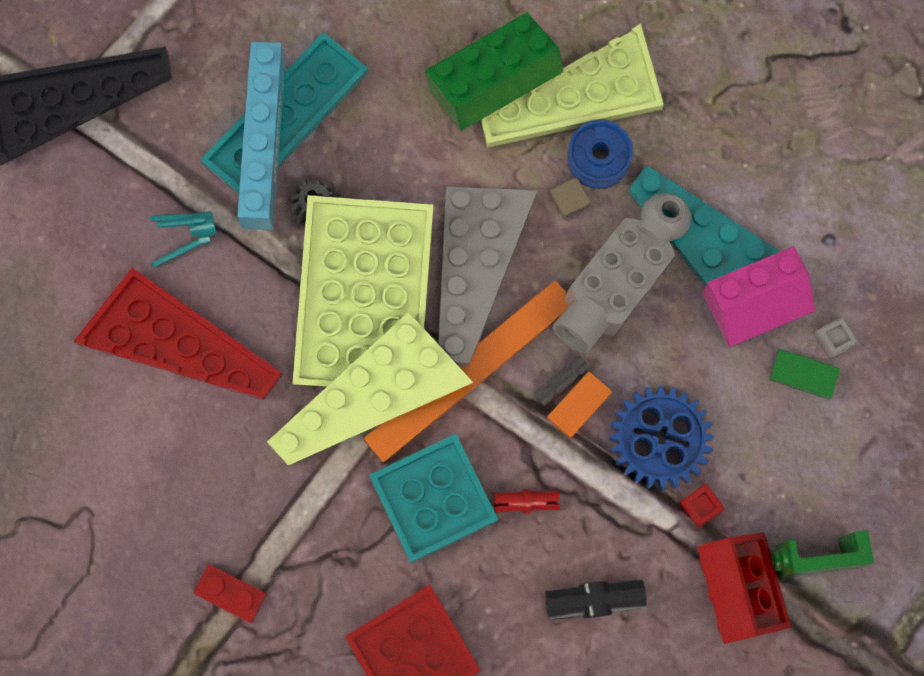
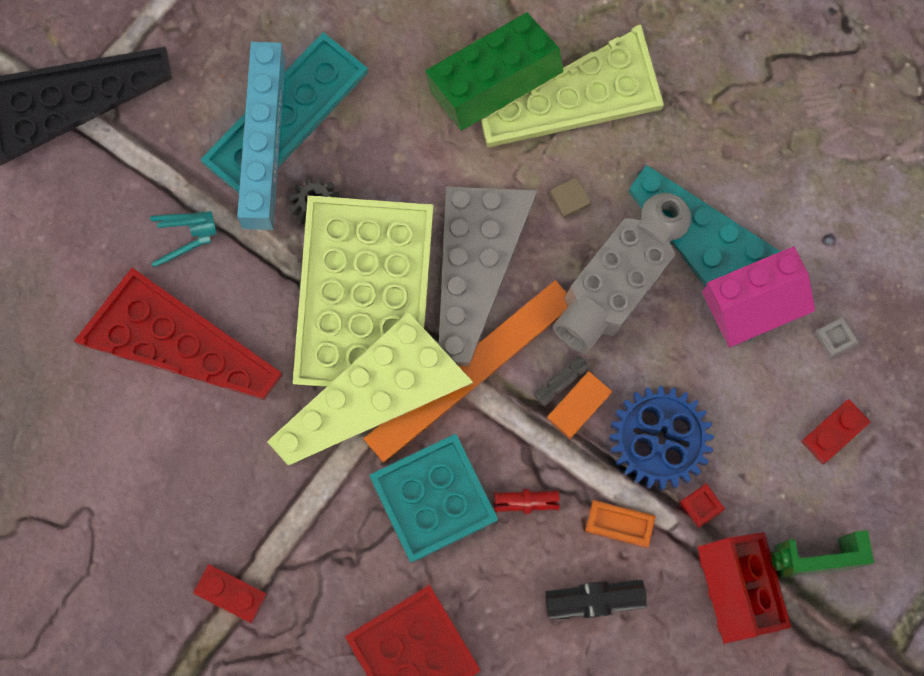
blue wheel [567,120,633,189] -> none
green tile [769,349,840,400] -> none
none -> orange tile [585,500,656,548]
none -> red plate [800,399,871,465]

